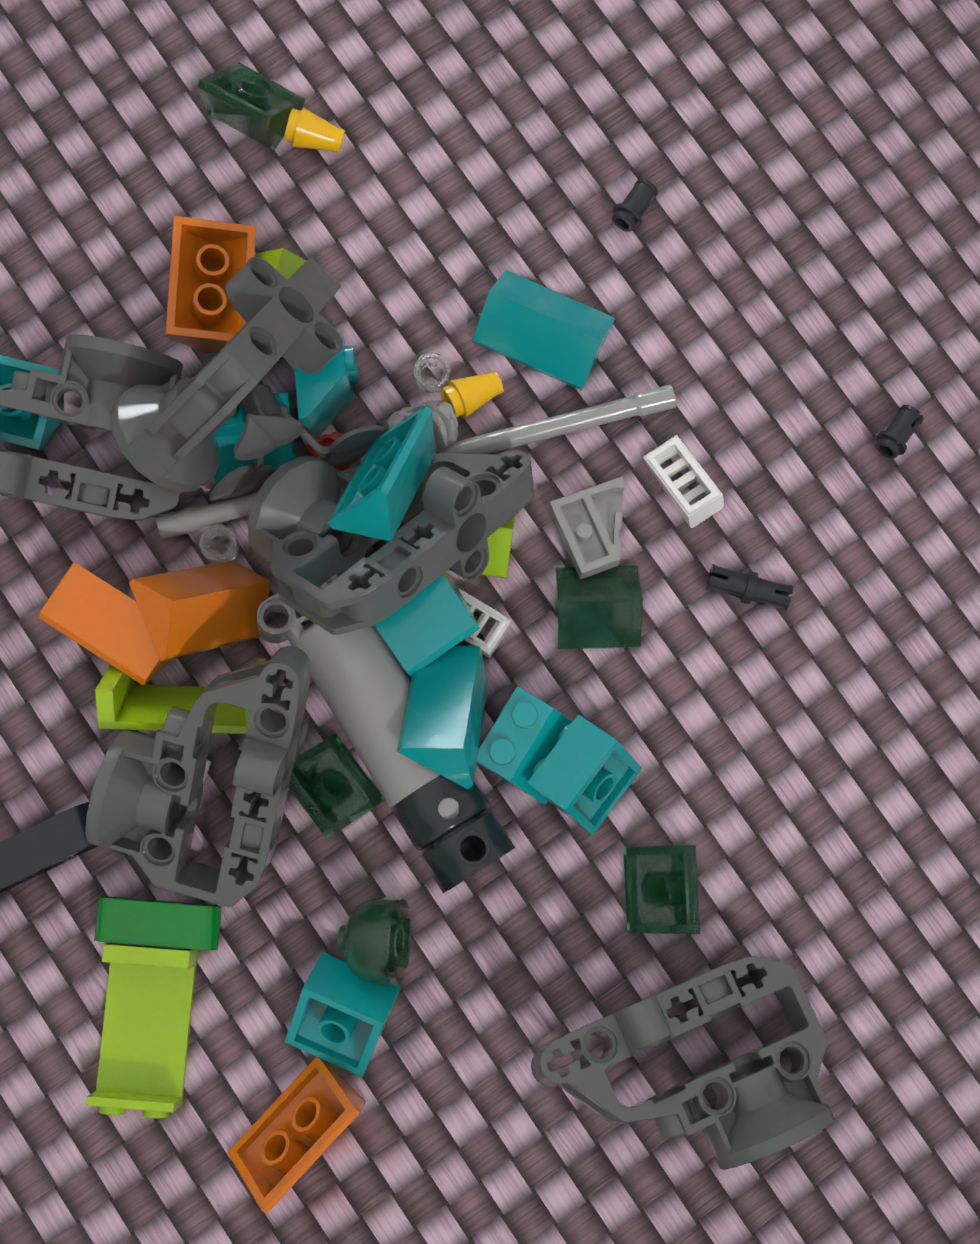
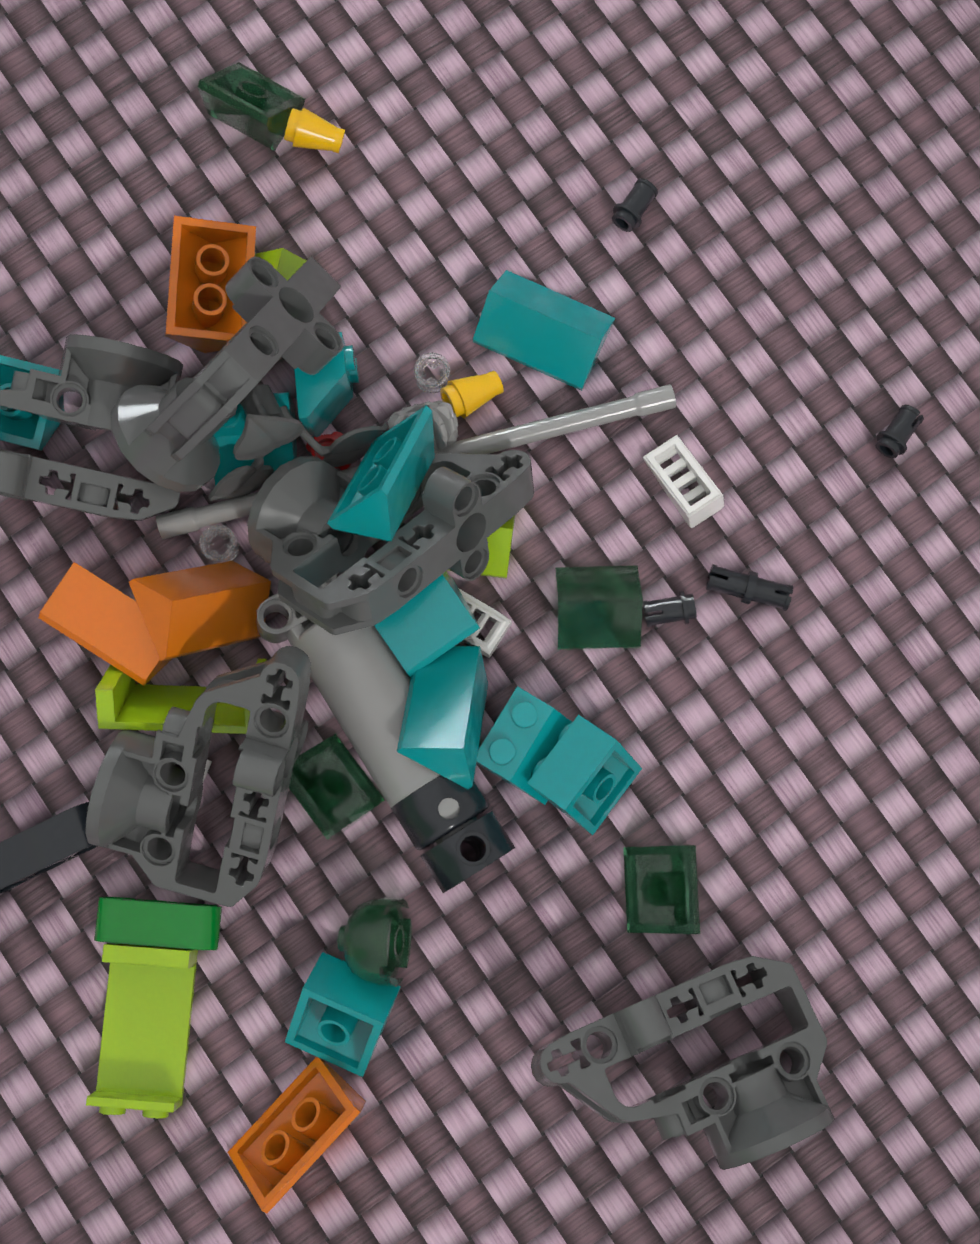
light grey wing [548,477,624,579] -> none
none -> black pin [643,591,697,627]

